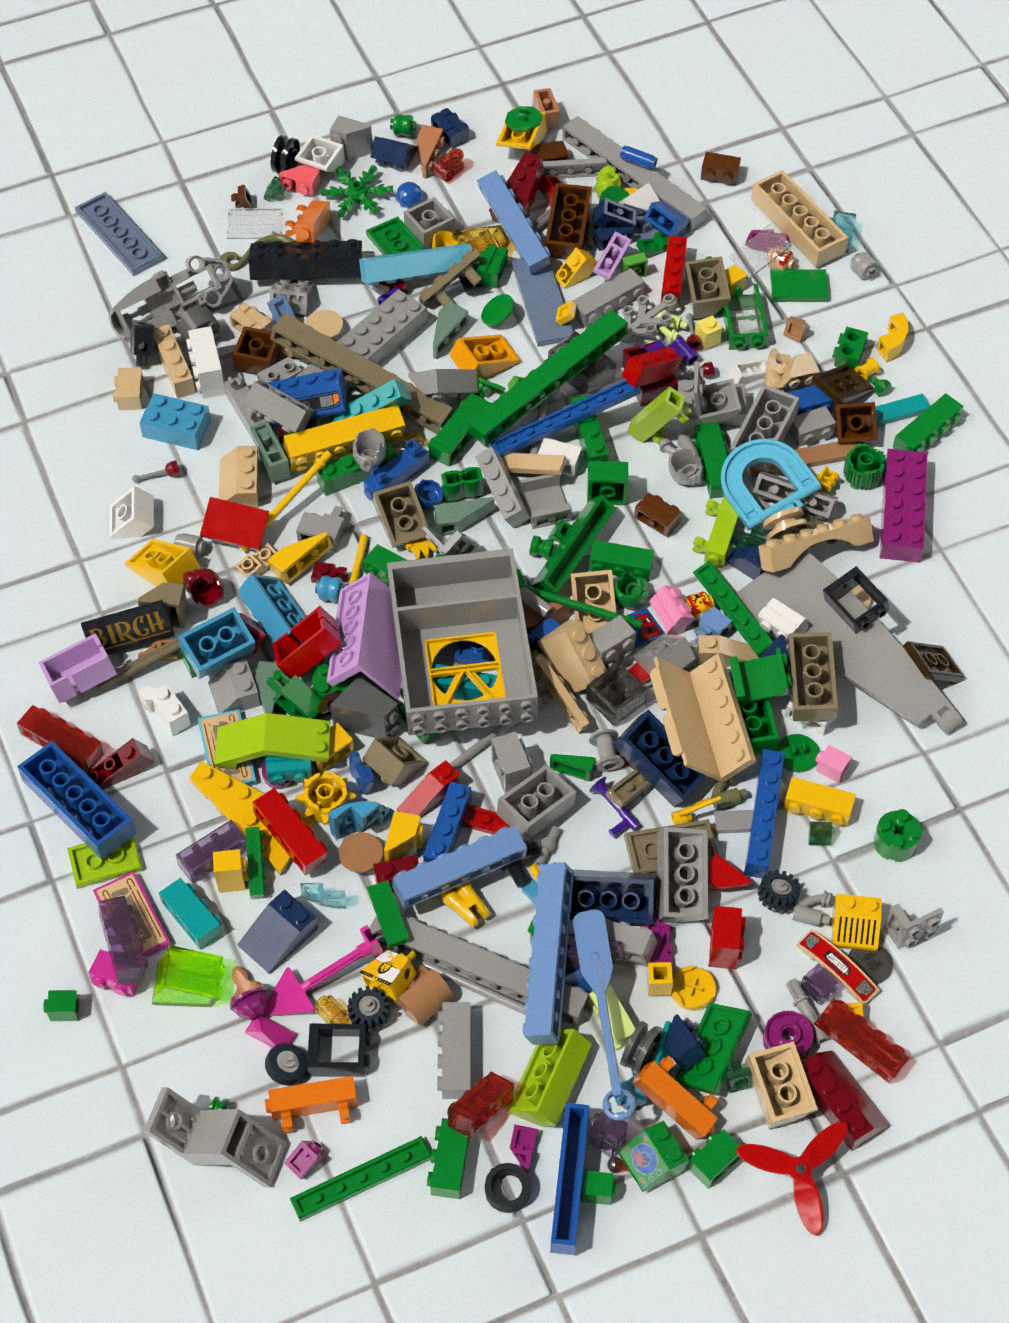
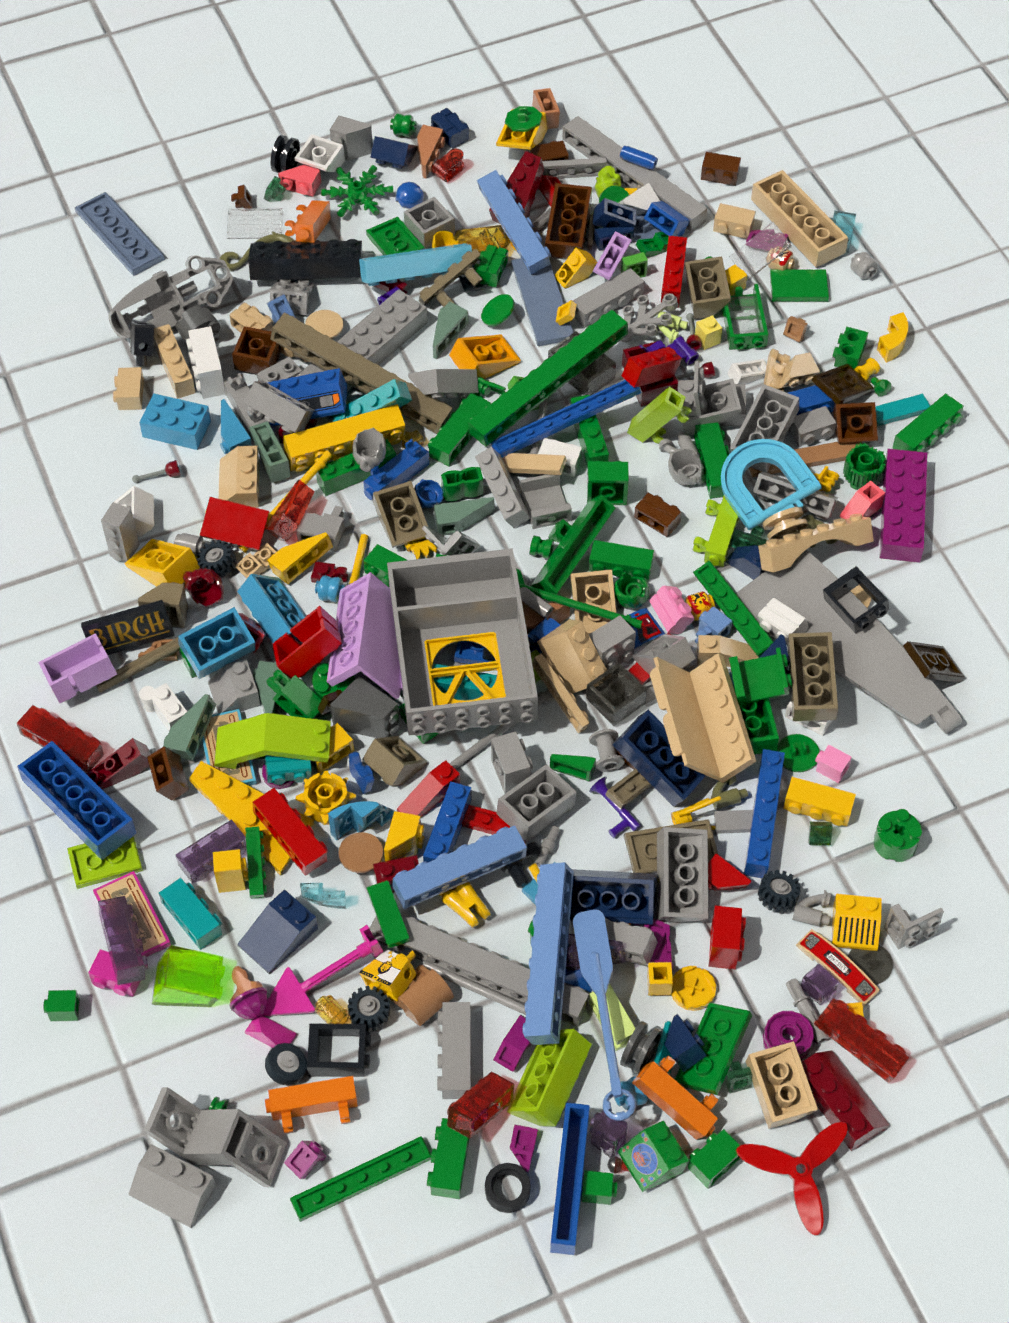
none -> light grey brick [101,502,140,562]
none -> light grey slope [129,1144,216,1228]
none -> reddish brown brick [147,746,189,801]
none -> sand green slope [163,694,217,761]
none -> black wheel [196,540,237,577]
none -> dark azure slope [220,399,252,454]
none -> clear red slope [265,479,315,542]
none -> magenta slope [493,1015,532,1072]
none -> tan brick [713,203,756,239]
none -> coral slope [840,481,885,519]

